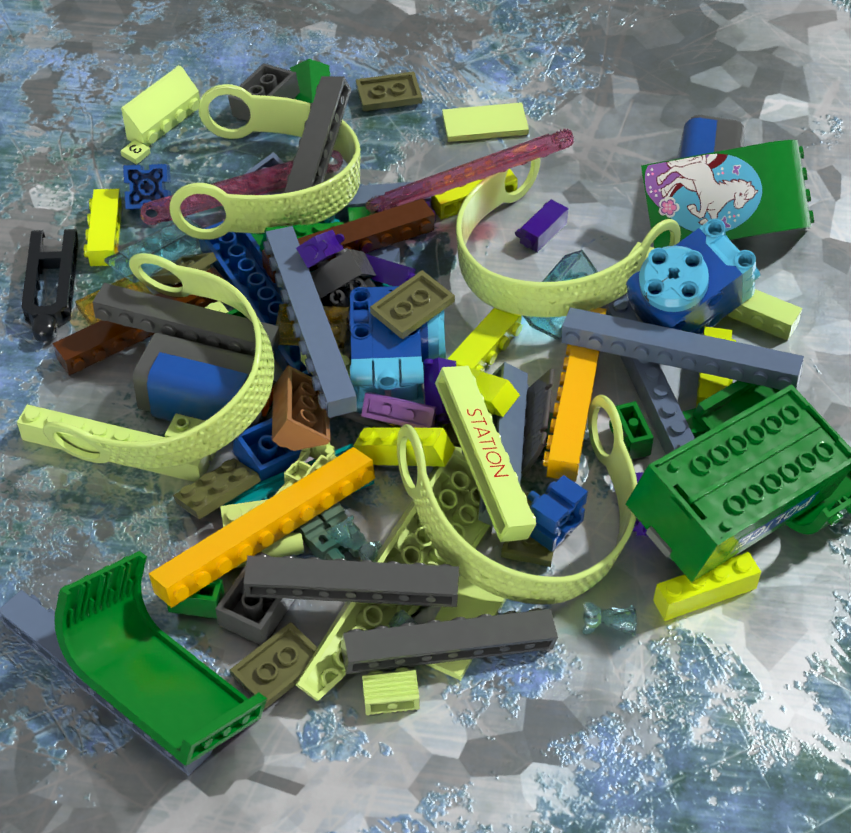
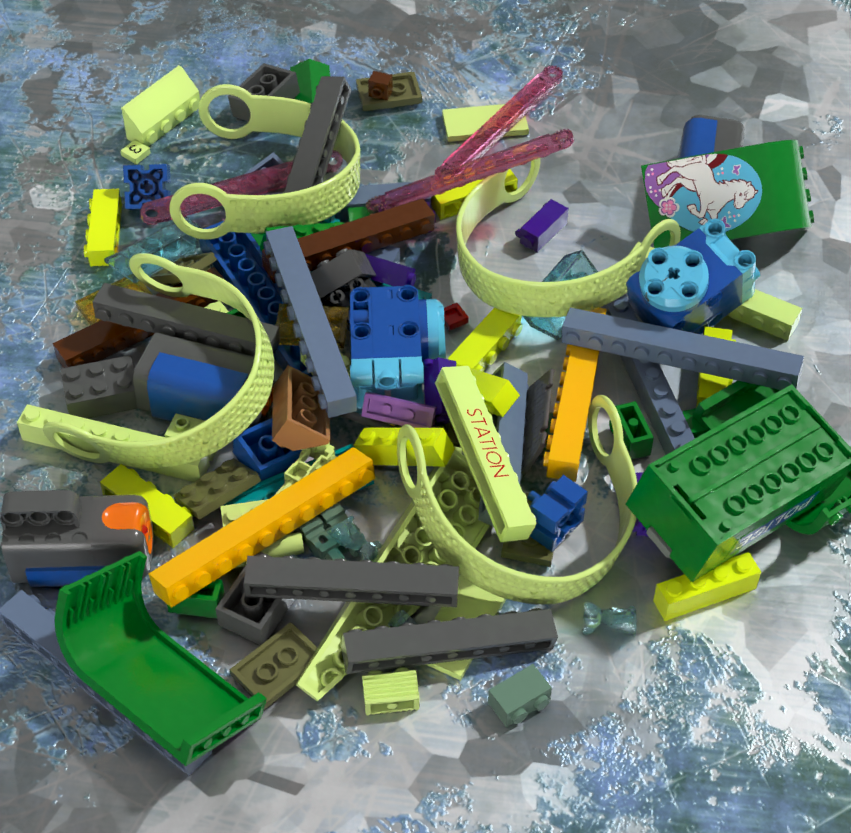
black piece [21,229,79,341] -> none
dark purple brick [296,230,345,268] -> none
olive plate [370,270,455,339] -> none
none -> dark grey piece [0,490,154,587]
none -> dark grey brick [60,355,138,419]
none -> neon yellow brick [100,464,194,548]
none -> reddish brown plate [368,71,393,101]
none -> clear pink plate [435,65,563,185]
none -> red plate [444,303,469,331]
none -> sand green brick [488,664,552,727]

